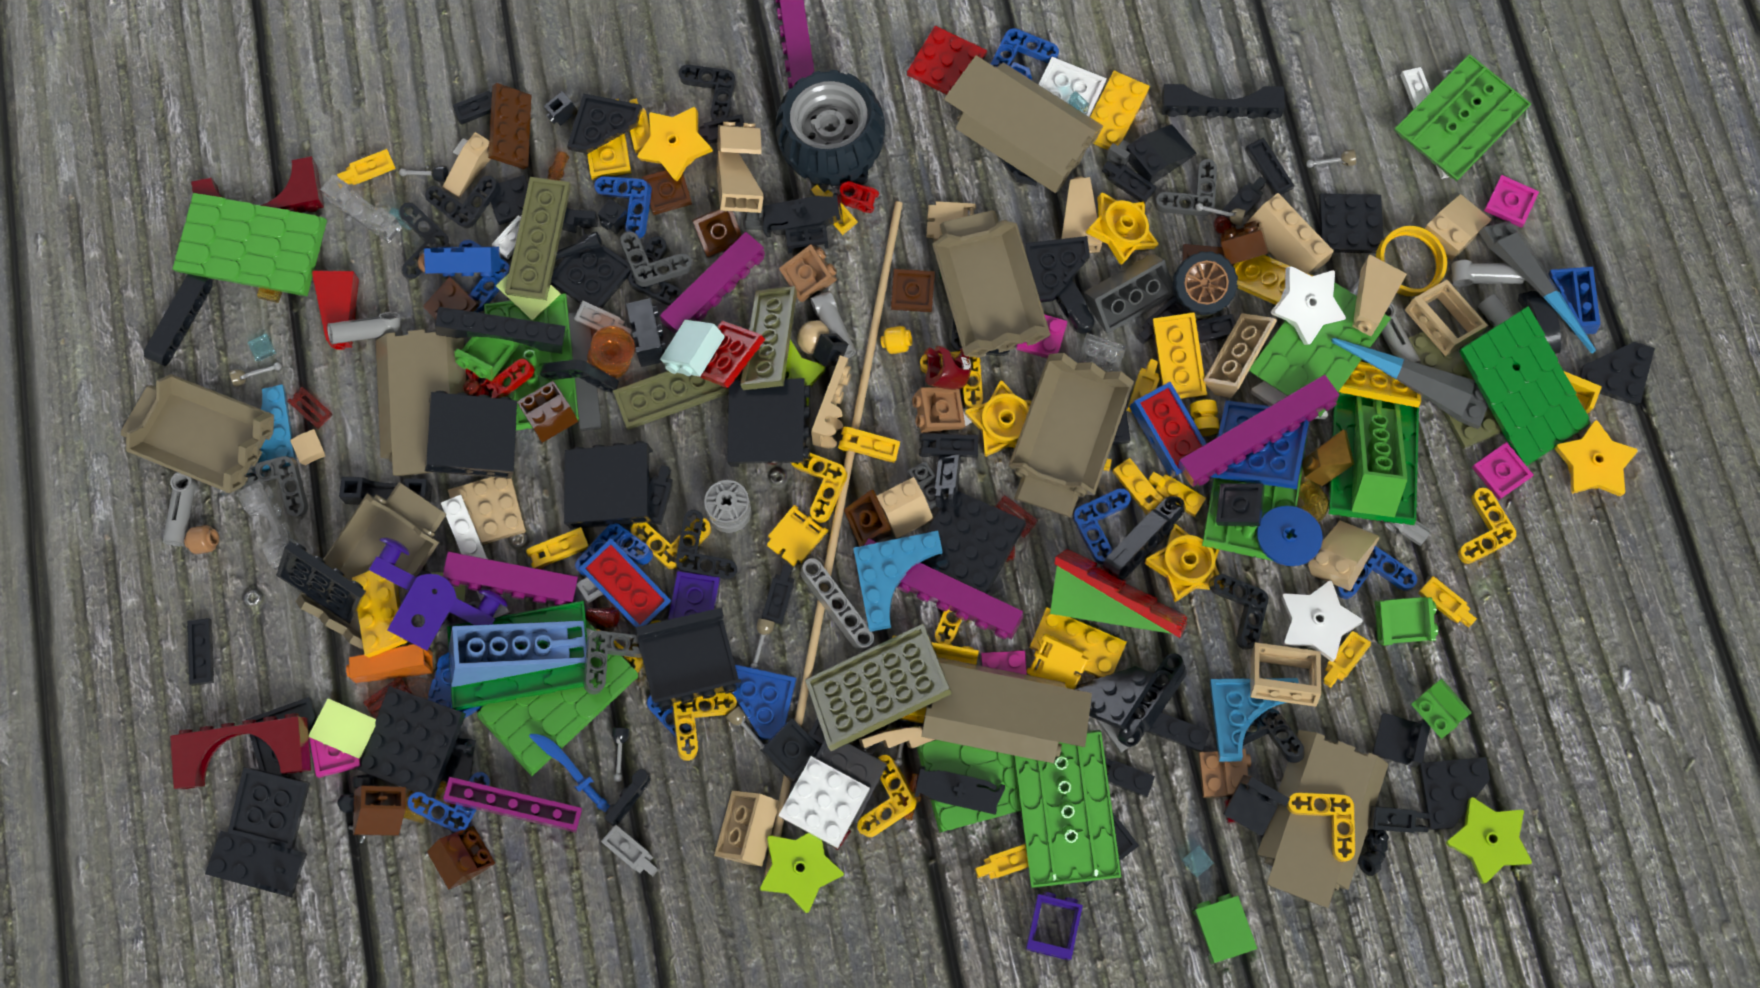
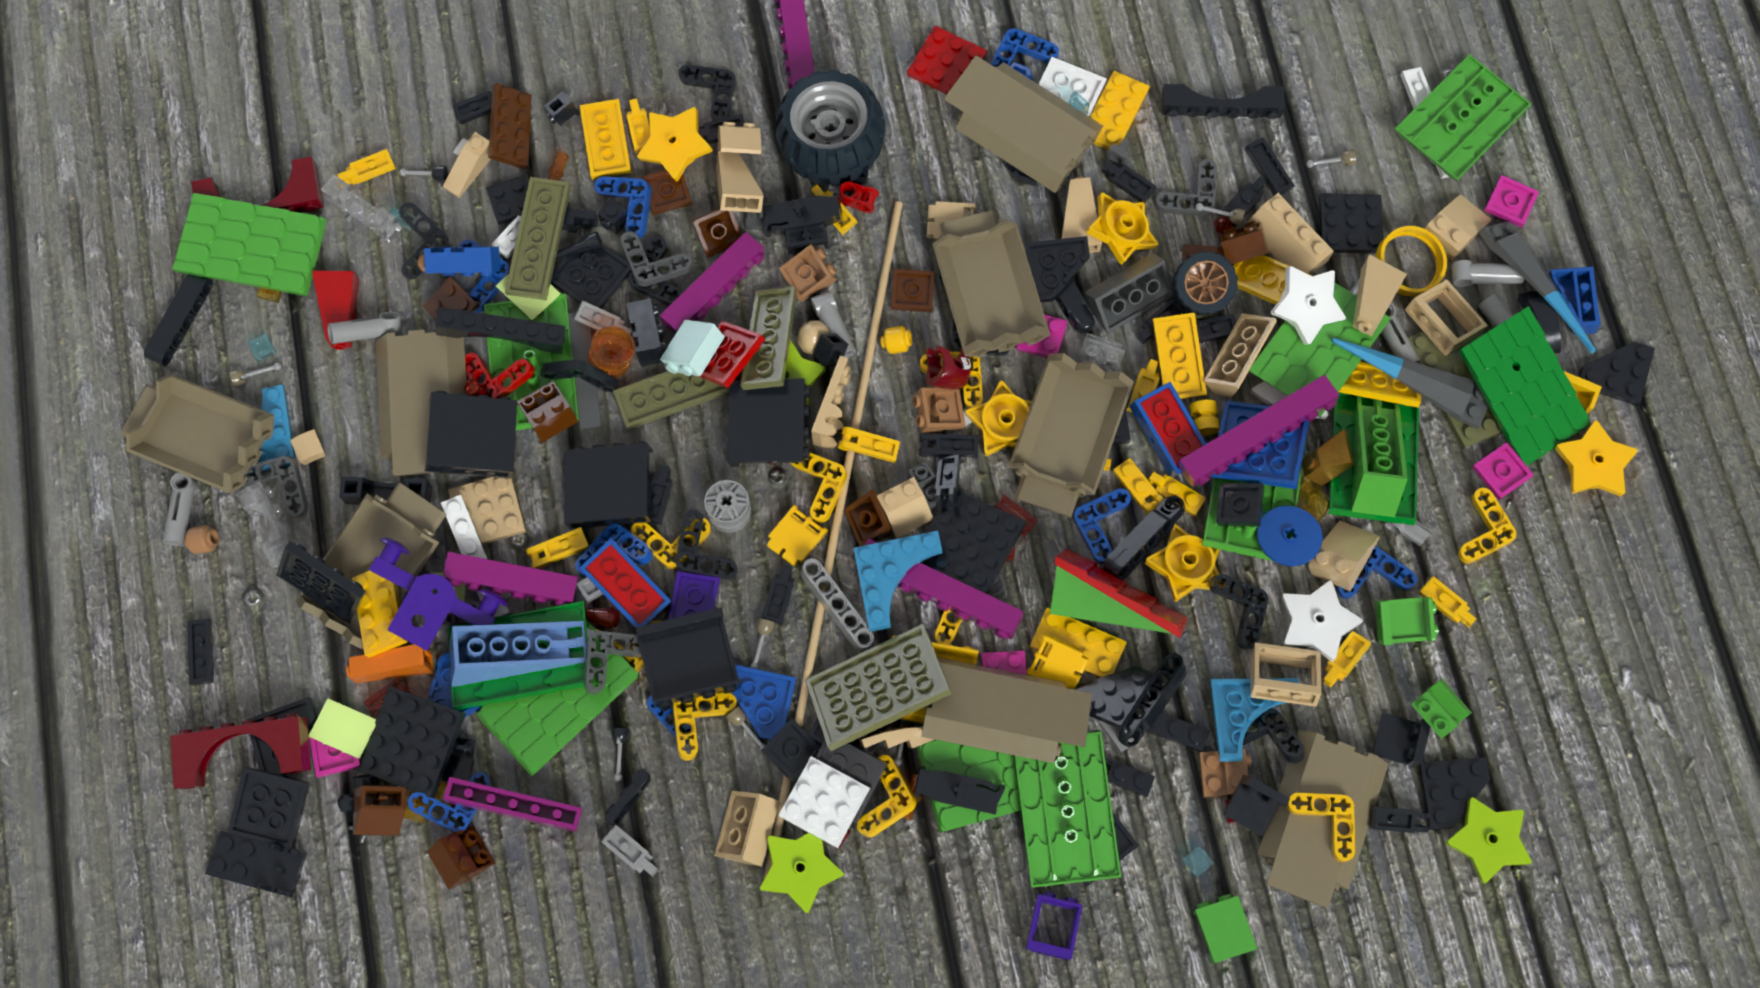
clear red tile [287,387,333,429] -> none
black beam [425,176,500,228] -> none
bright green panel [454,337,519,381] -> none
blue sword [529,734,610,812] -> none
black plate [567,93,642,154] -> none
yellow hinge [974,844,1028,879] -> none
black slope [1126,124,1197,184] -> none
black arm [1358,829,1389,876] -> none

